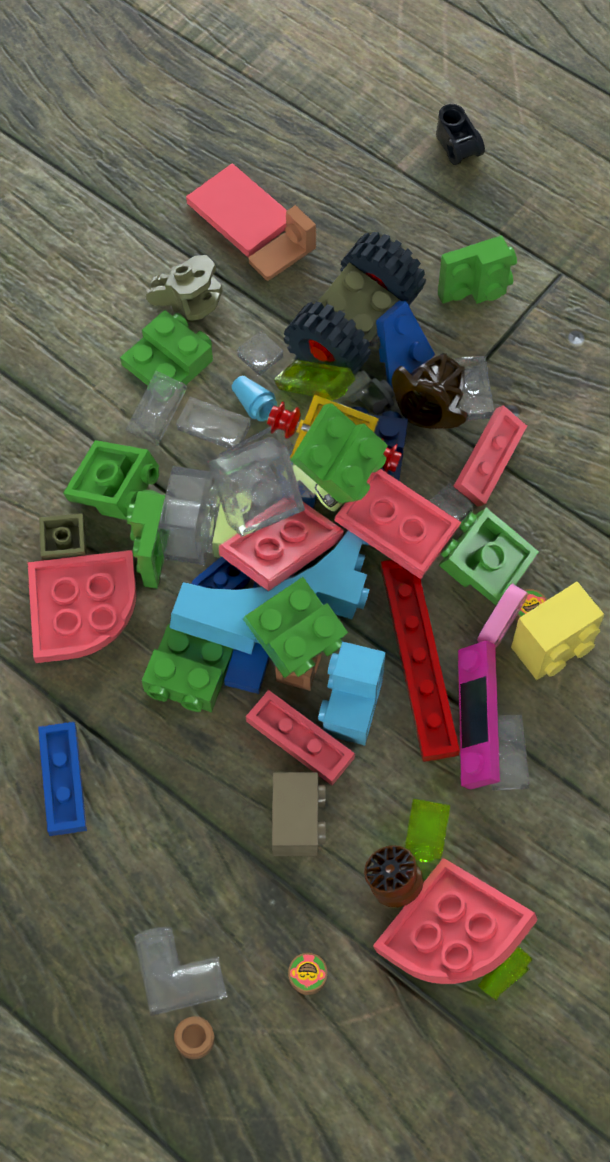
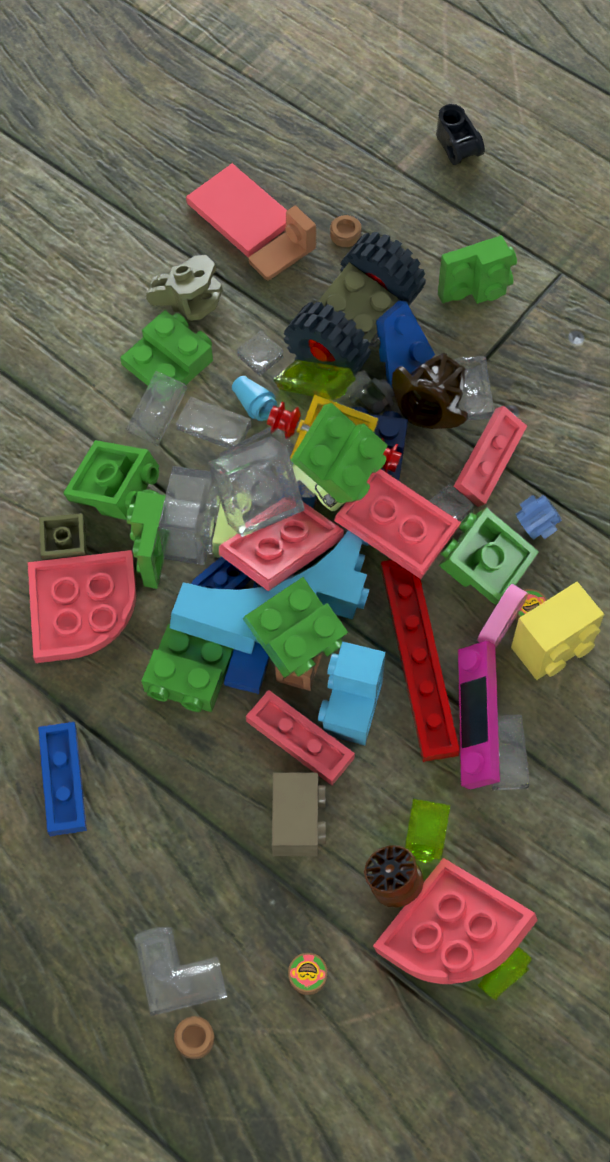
none -> medium nougat tile [330,215,361,247]
none -> medium blue gear [516,495,562,540]

